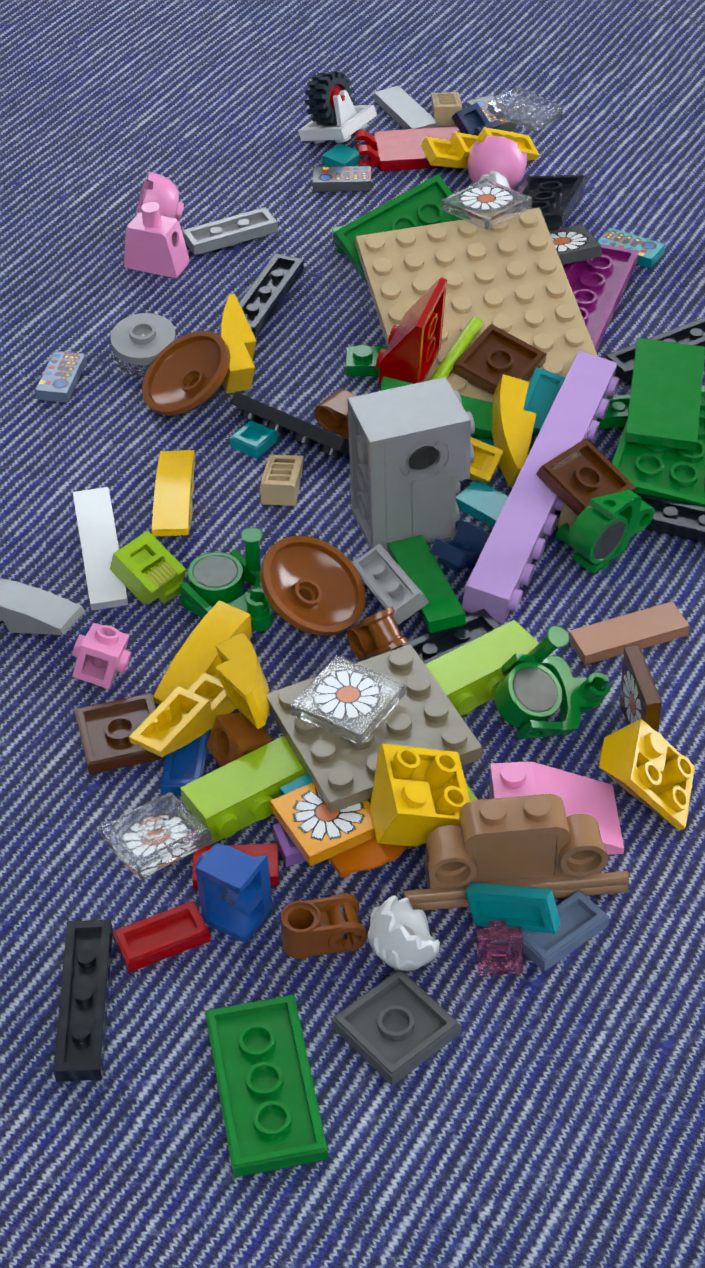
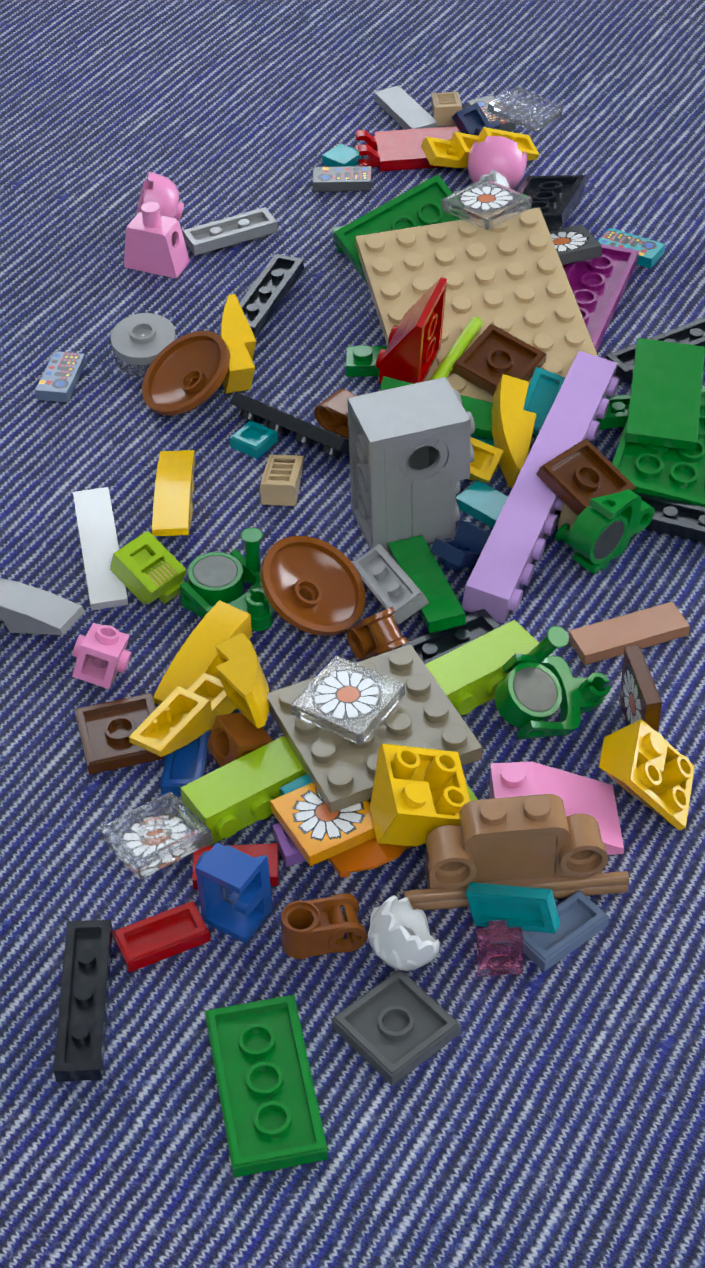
plate [298,72,377,144] -> none

